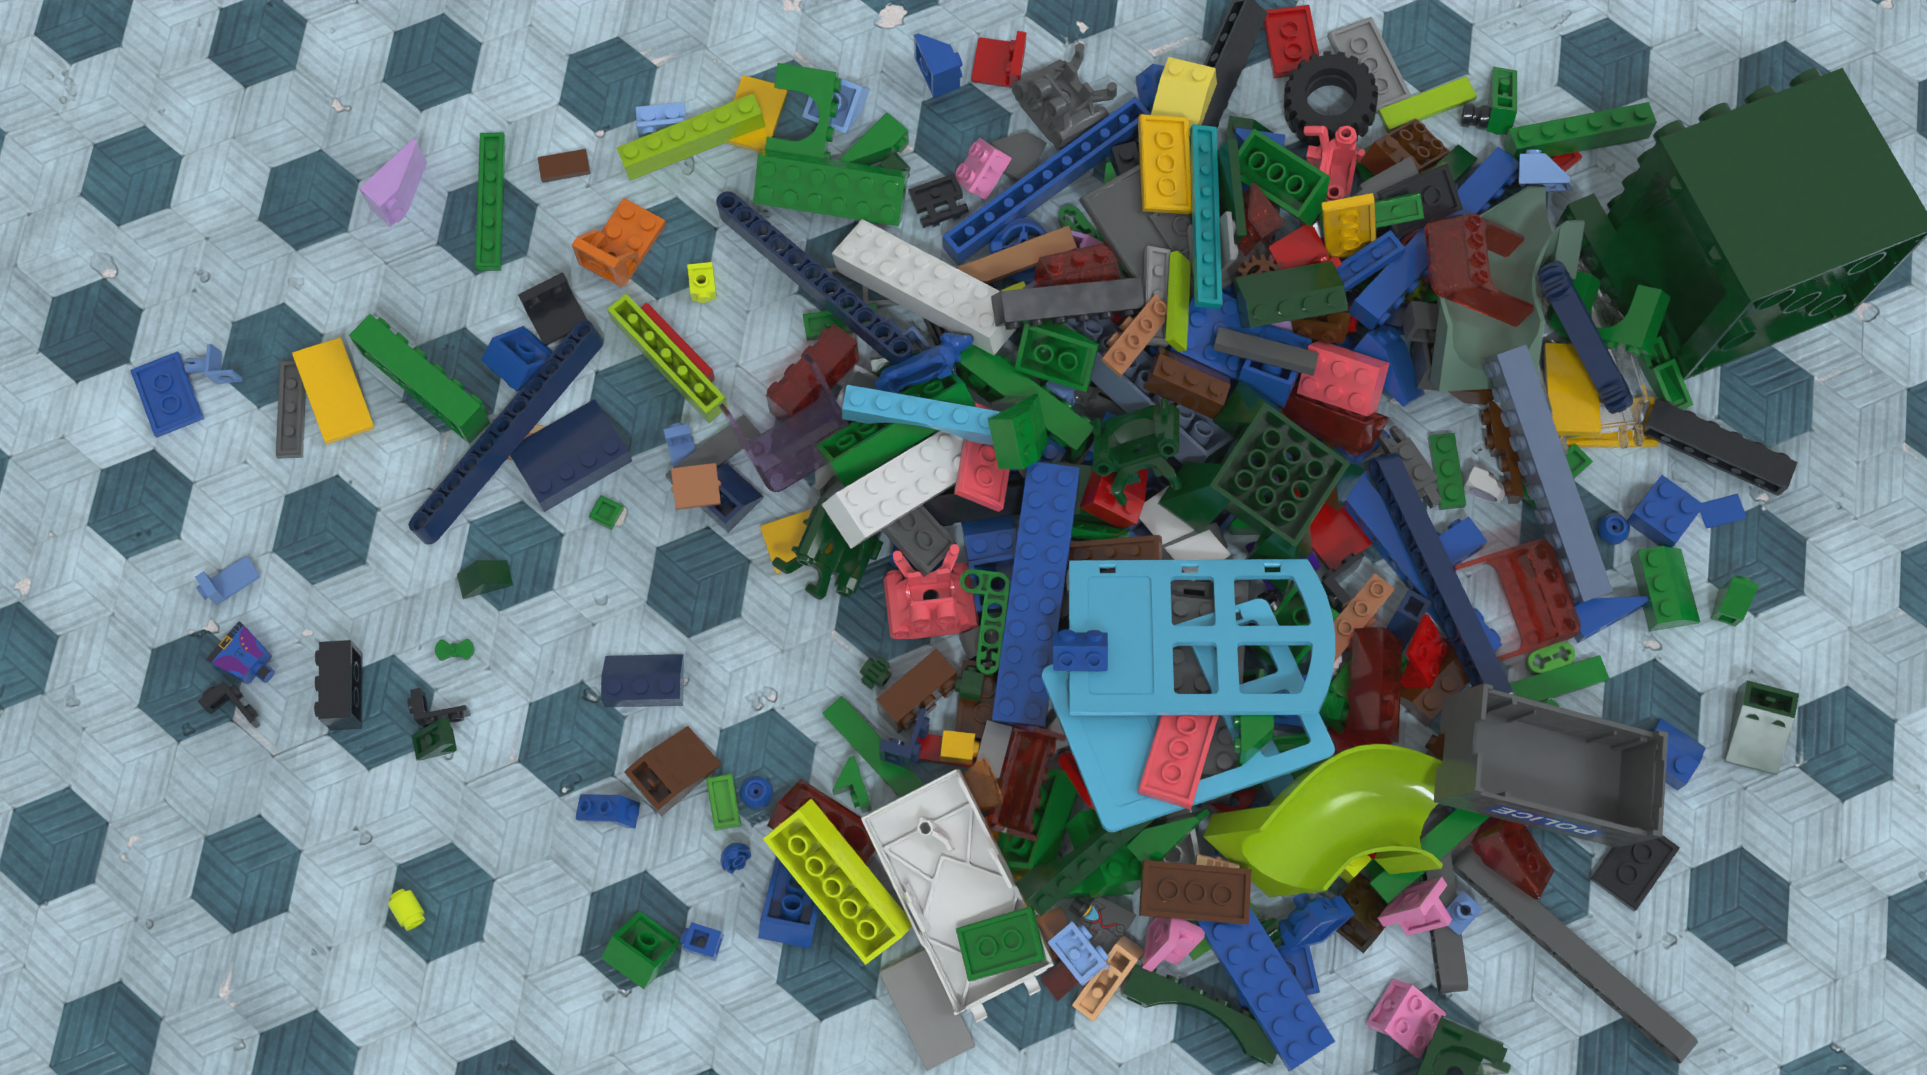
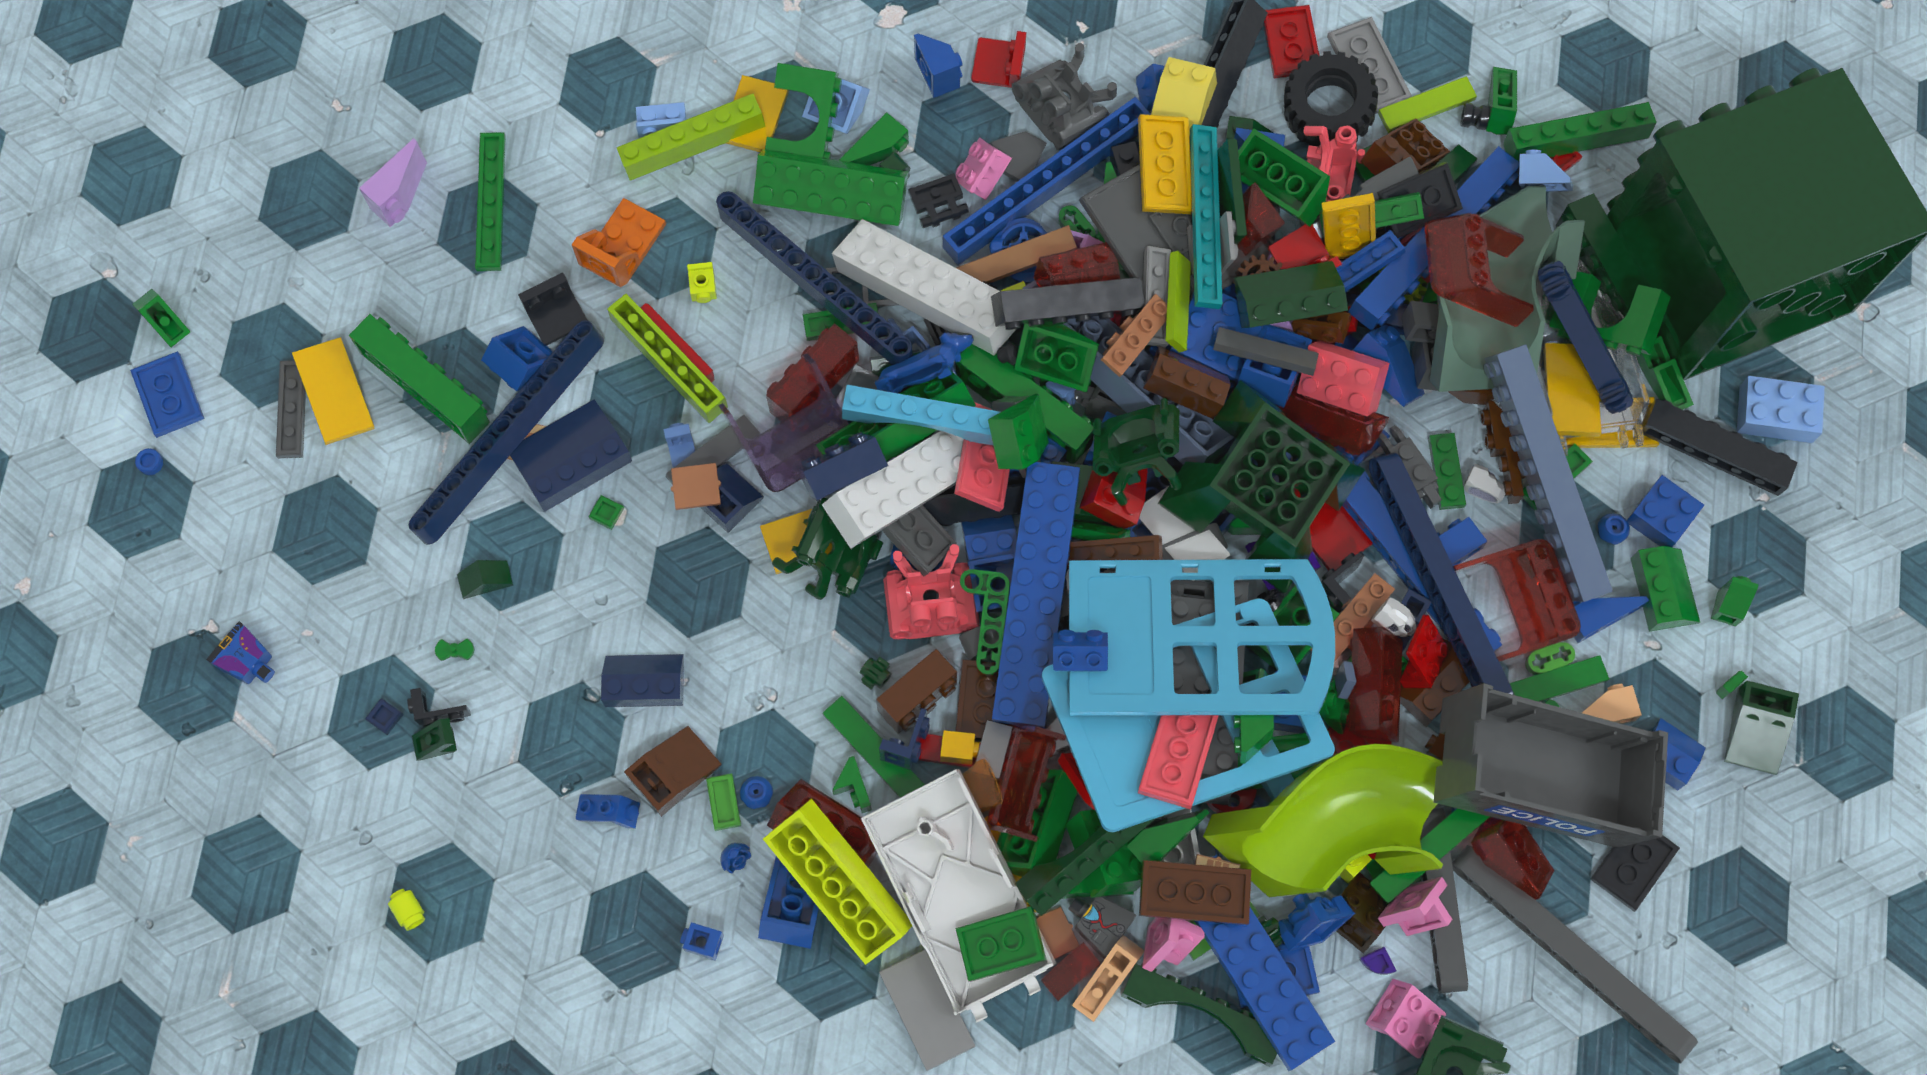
medium blue bracket [184,344,242,384] -> none
medium blue bracket [195,556,260,605] -> none
black bracket [198,681,260,728] -> none
black brick [314,640,363,731] -> none
reddish brown tile [537,149,590,183] -> none
green slope [601,911,681,989] -> none
dark green plate [955,667,985,702] -> none
light blue bracket [1047,921,1110,986] -> none
medium blue bracket [1446,891,1483,935] -> none
blue sticker [1700,494,1747,529] -> none
none -> green slope [132,289,190,348]
none -> blue tile [135,448,163,475]
none -> dark blue tile [365,698,404,735]
none -> dark blue brick [797,432,888,500]
none -> black piece [997,342,1018,365]
none -> sand blue tile [1335,661,1356,699]
none -> dark purple tile [1359,947,1397,975]
none -> white rock [1371,597,1417,637]
none -> light nougat slope [1582,684,1642,724]
none -> green tile [1716,670,1748,700]
none -> light blue brick [1737,376,1825,443]

